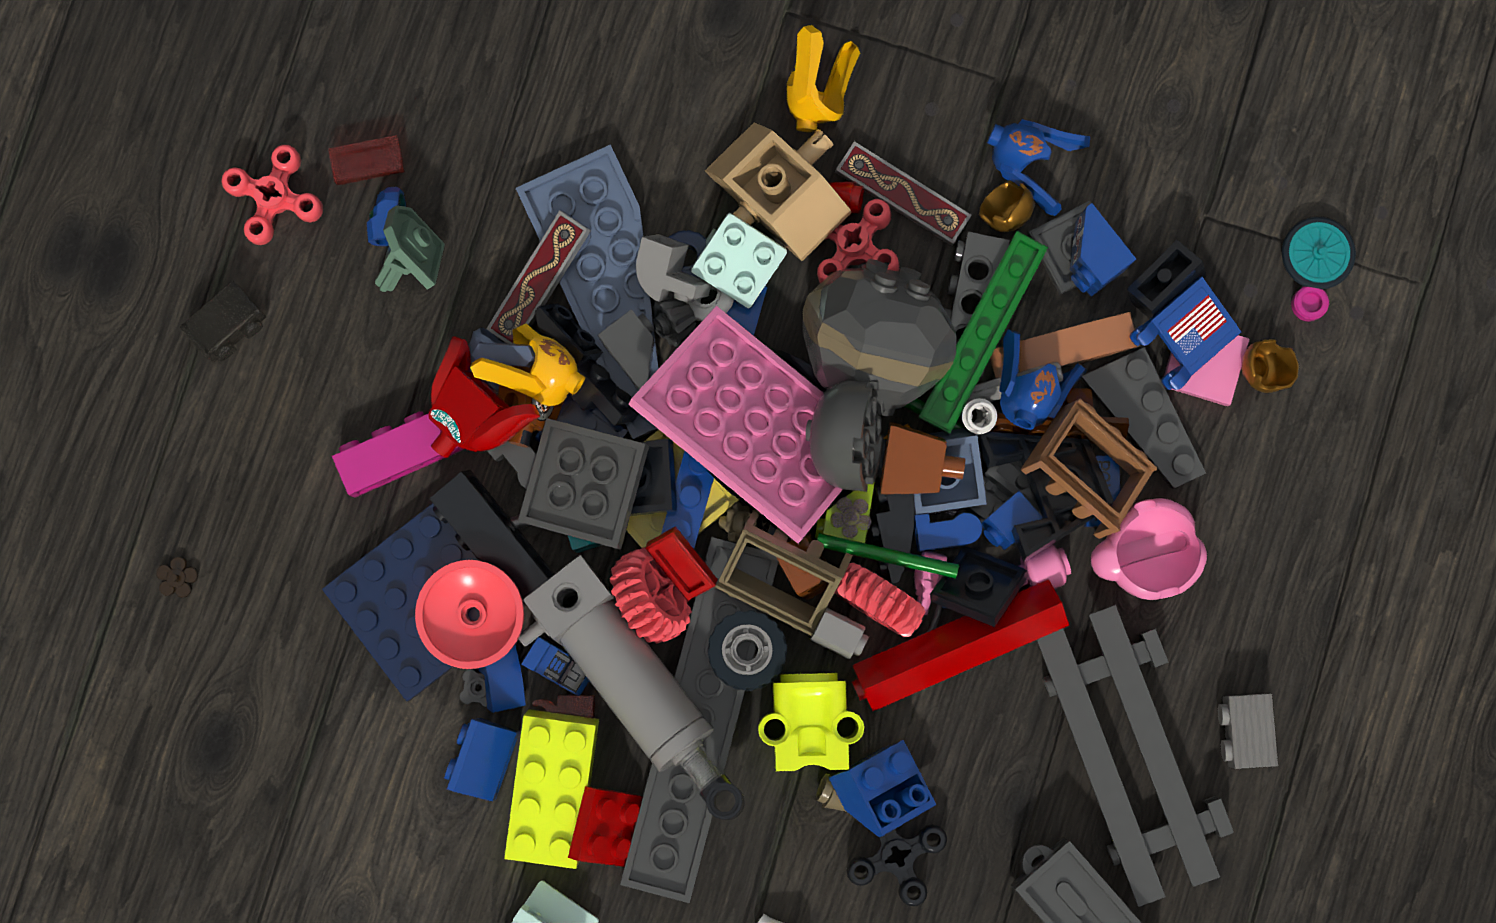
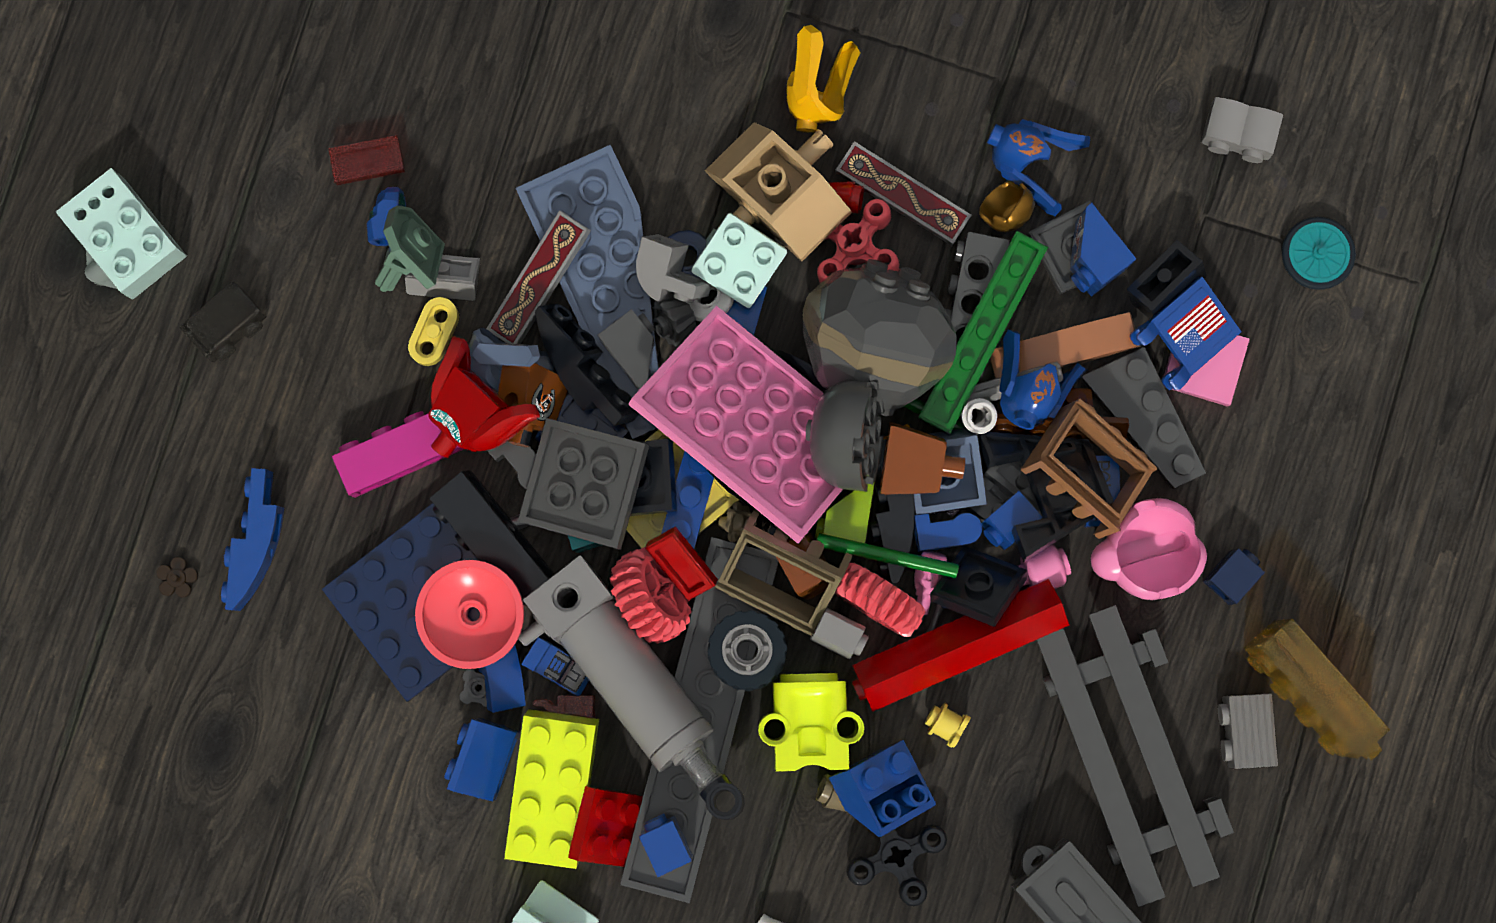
coral gear [221,144,323,245] -> none
yellow piece [470,323,585,406] -> none
plant [830,497,872,538] -> none
pearl gold hair [1242,339,1299,393] -> none
dark pink tile [1291,286,1329,322] -> none
none -> light aqua piece [56,168,187,300]
none -> blue slope [221,468,284,611]
none -> light grey slope [405,255,480,301]
none -> light yellow plate [408,297,459,366]
none -> blue brick [639,813,693,877]
none -> light yellow brick [925,703,971,748]
none -> light grey brick [1201,97,1283,163]
none -> dark blue brick [1203,548,1265,605]
none -> clear yellow piece [1244,619,1390,760]

